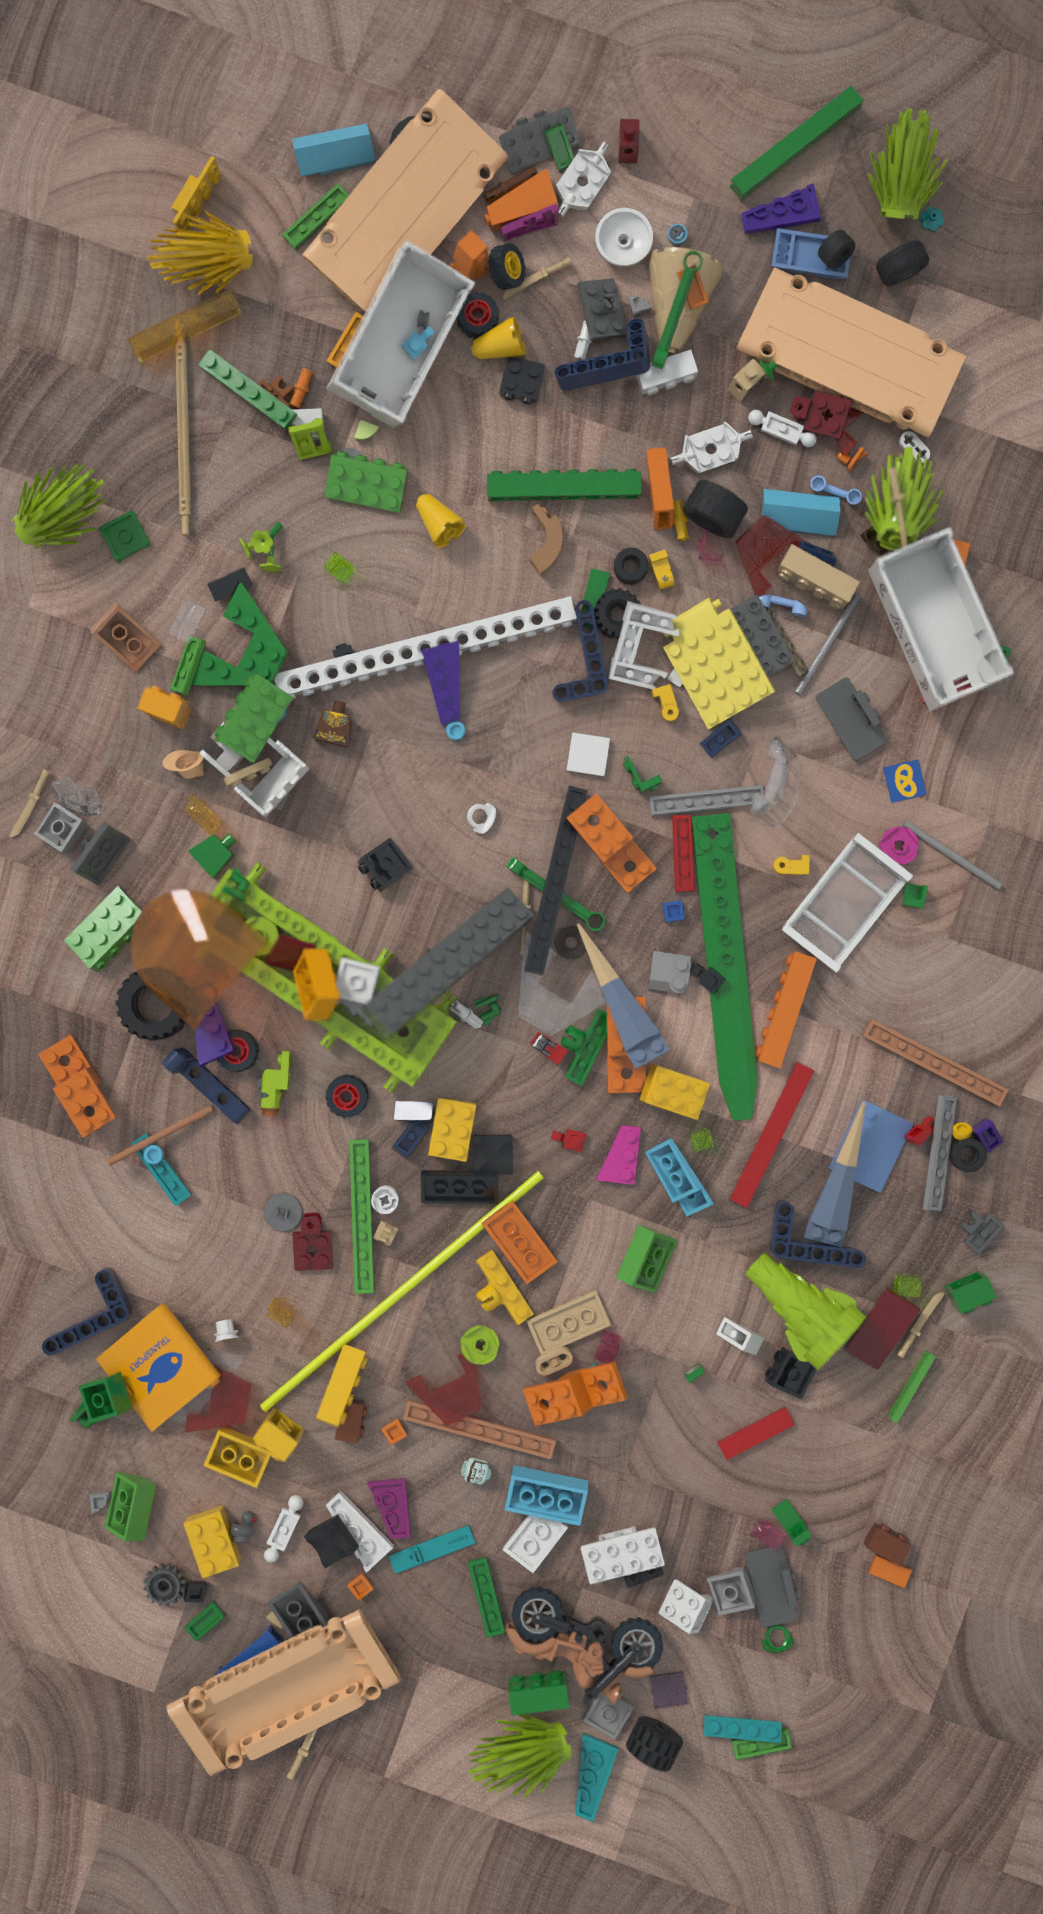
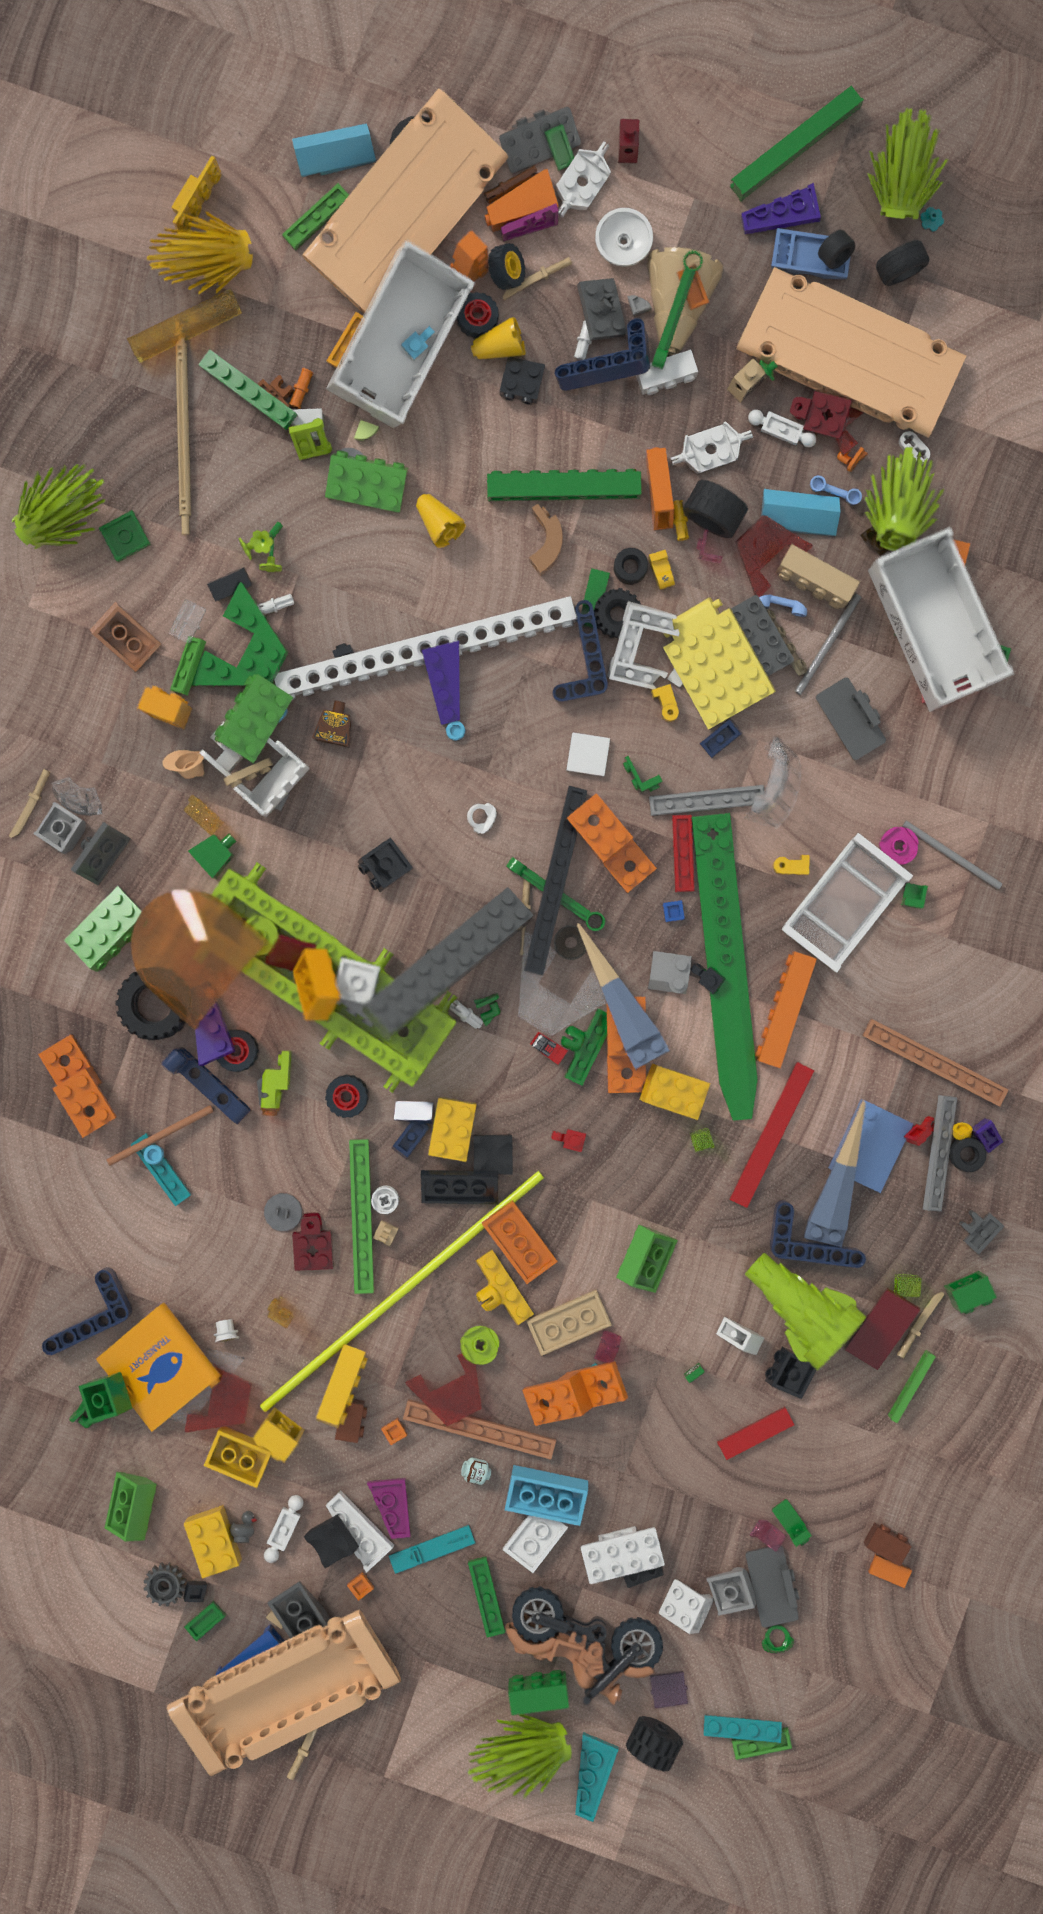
light grey tile [89,1491,110,1514] -> none
green piece [220,867,250,902] -> none
clear neon green panel [324,552,355,583] -> none
dark grey bush [416,309,430,329] -> none
tan plate [535,1347,573,1376] -> none
light grey tile [582,1693,635,1740] -> none
dark pink wing [596,1125,641,1185] -> none
medium azure slope [645,1138,714,1216] -> none
tile [668,224,687,246] -> none
dark blue slope [798,541,837,567] -> none
blue sticker [883,759,927,803] -> none
tan sword [888,467,907,548] -> none
none -> white axle [257,594,294,615]

